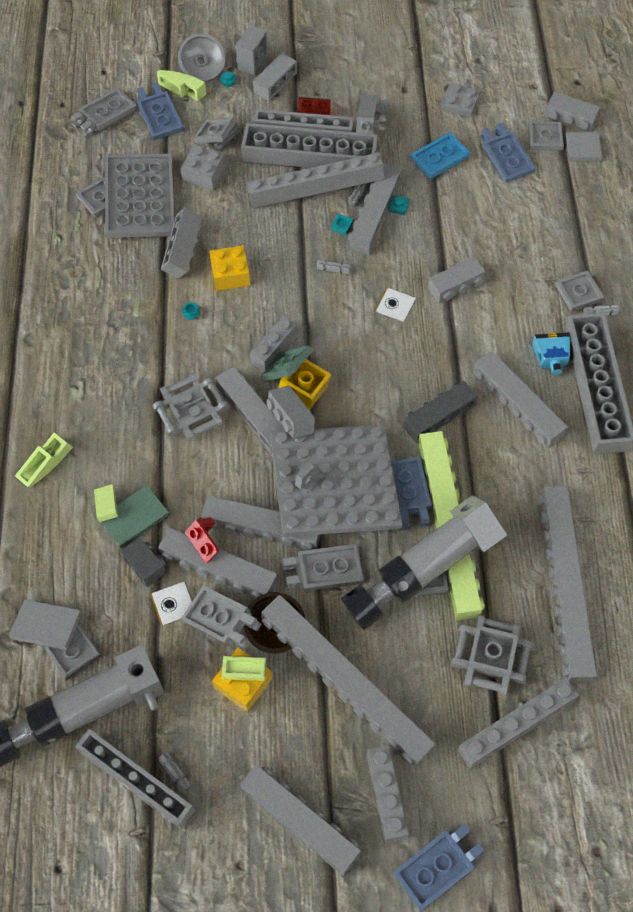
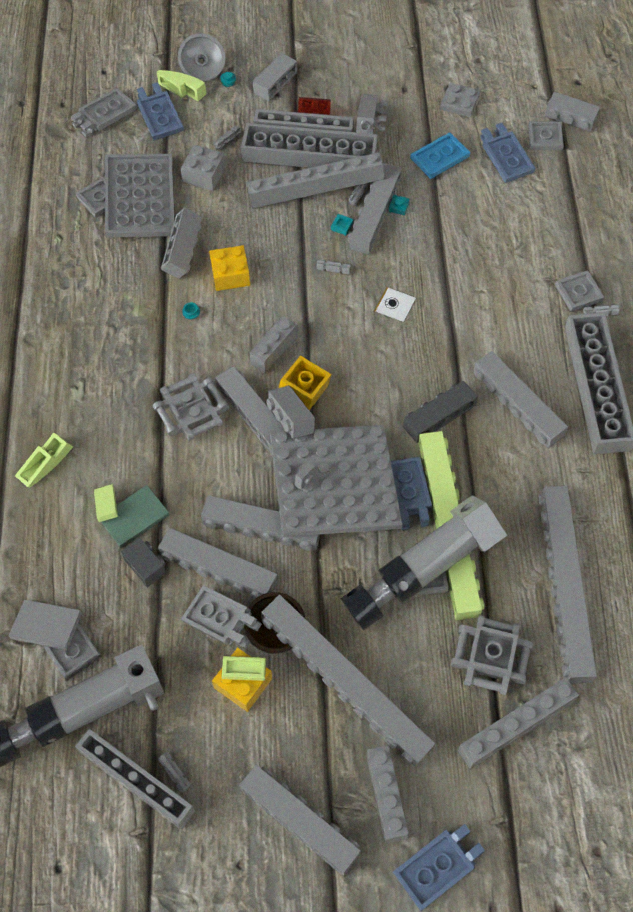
white sticker [150,582,192,626] -> none
red bracket [185,517,219,563] -> none
light grey plate [193,117,236,144] -> none
light grey brick [235,25,268,75] -> none
sand green tile [261,345,313,382] -> none
light grey tile [282,544,364,591] -> none
light grey brick [428,257,486,303] -> none
medium azure torso [532,332,570,375] -> none
light grey tile [565,132,602,161] -> none

